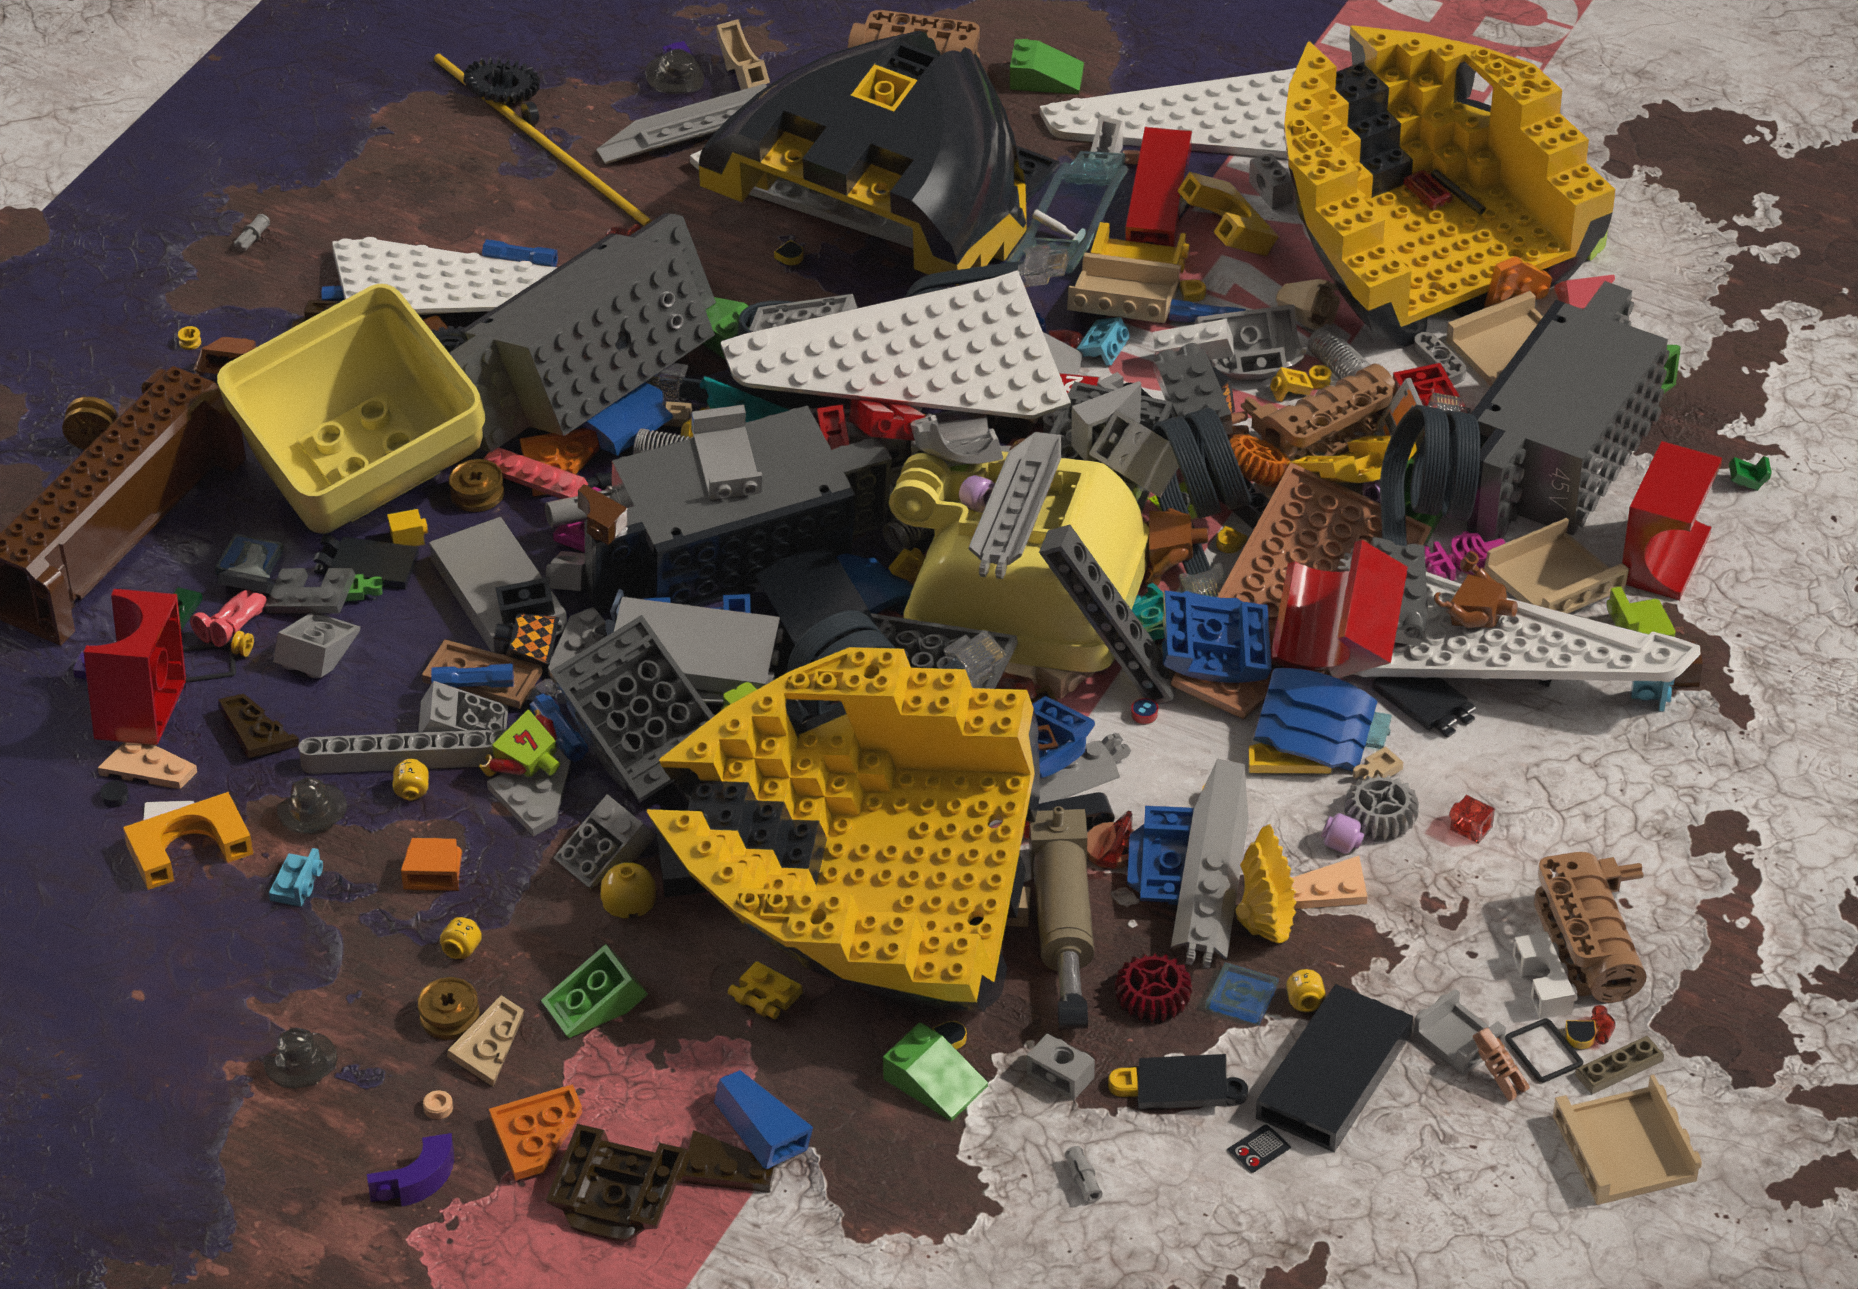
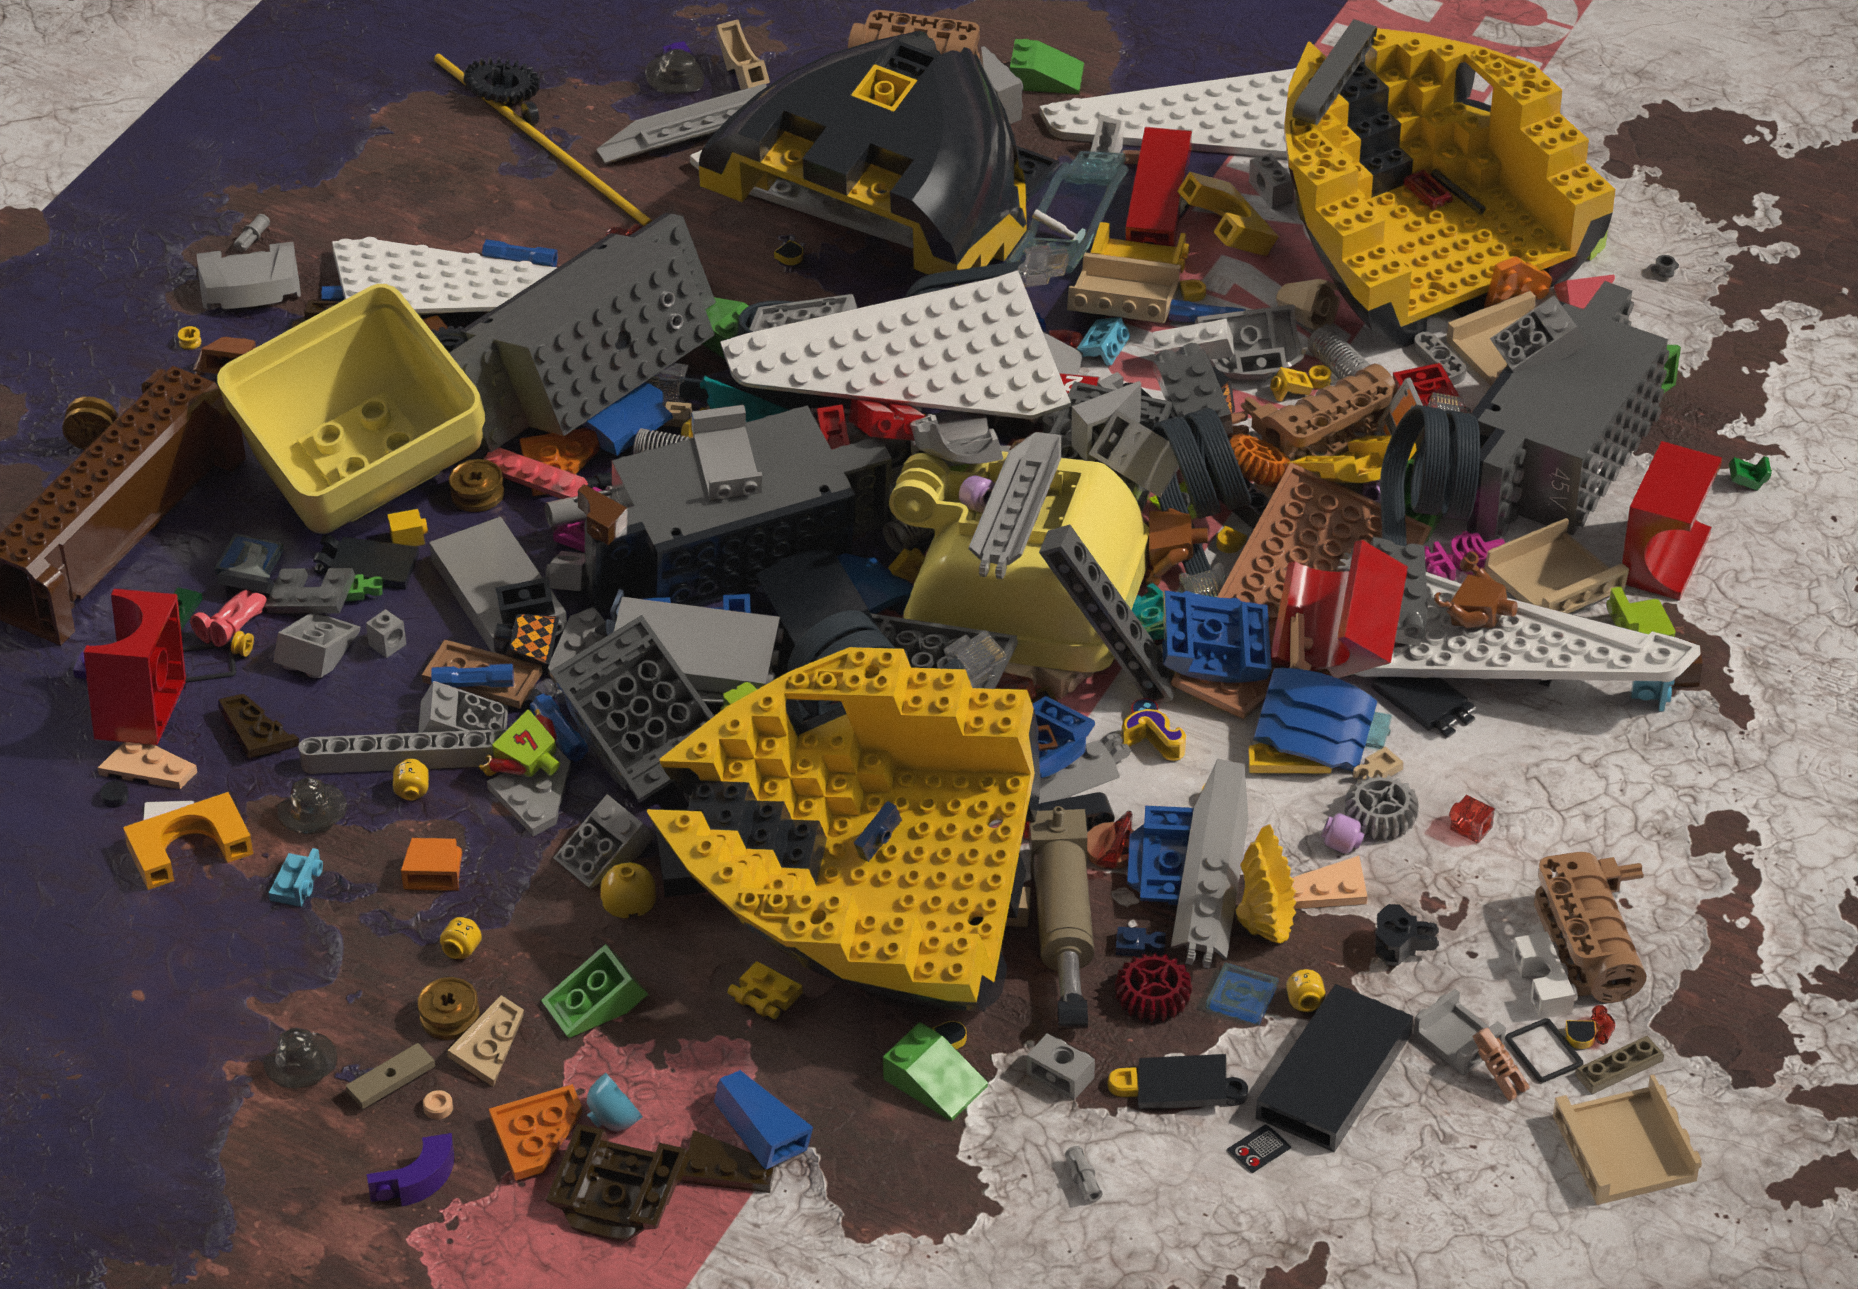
none -> light grey piece [197,242,301,309]
none -> dark tan tile [346,1043,435,1109]
none -> light grey brick [366,609,406,658]
none -> medium azure cylinder [587,1073,643,1131]
none -> dark blue plate [854,801,902,862]
none -> light grey slope [981,46,1023,124]
none -> dark blue plate [1116,927,1166,957]
none -> yellow animal [1121,709,1186,761]
none -> light nougat piece [1290,613,1313,671]
none -> dark grey beam [1292,19,1378,125]
none -> black hinge [1375,904,1439,966]
none -> light grey slope [1490,296,1587,372]
none -> dark grey plate [1651,255,1679,278]

